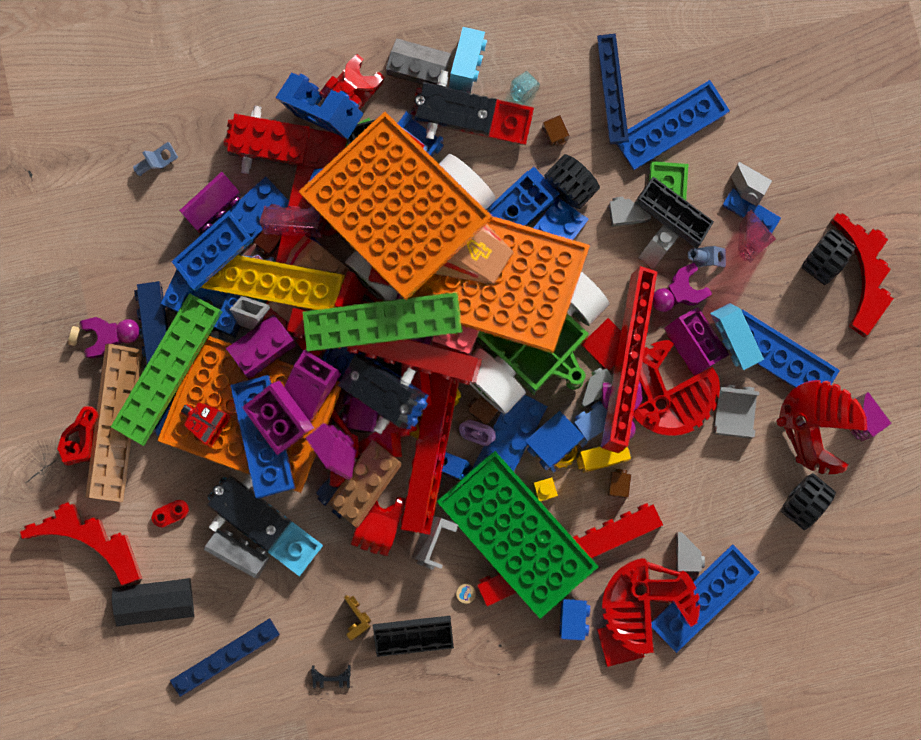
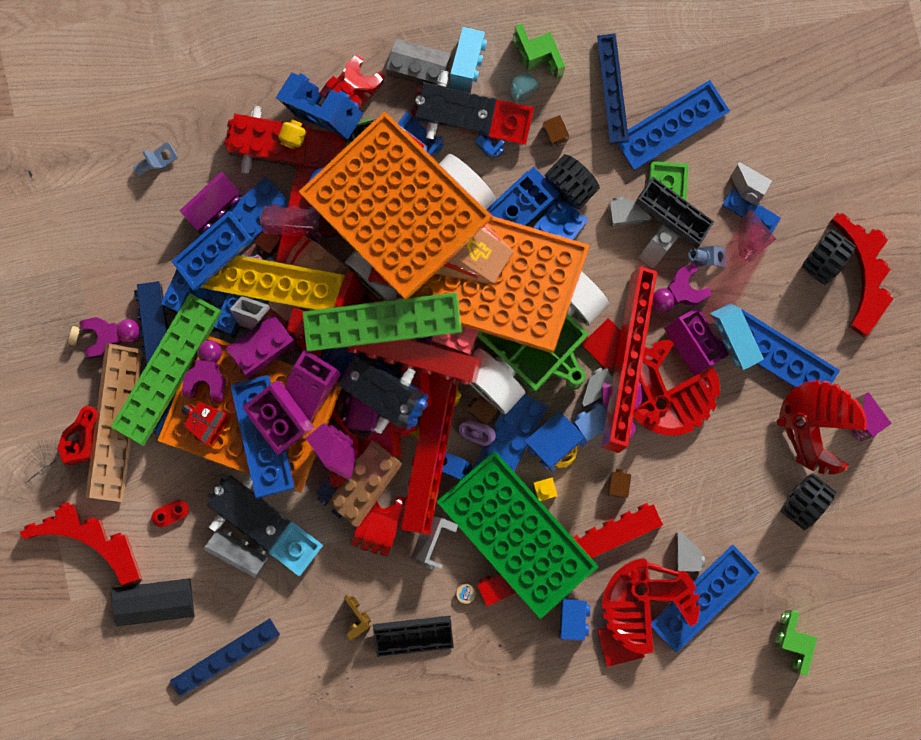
black piece [311,665,351,689] -> none
yellow window [576,447,631,473] -> none
light grey panel [714,384,759,439] -> none
none -> magenta piece [182,340,226,402]
none -> yellow head [278,120,306,150]
none -> blue bracket [475,135,505,160]
none -> bright green bracket [512,23,565,79]
none -> bright green bracket [774,610,817,676]

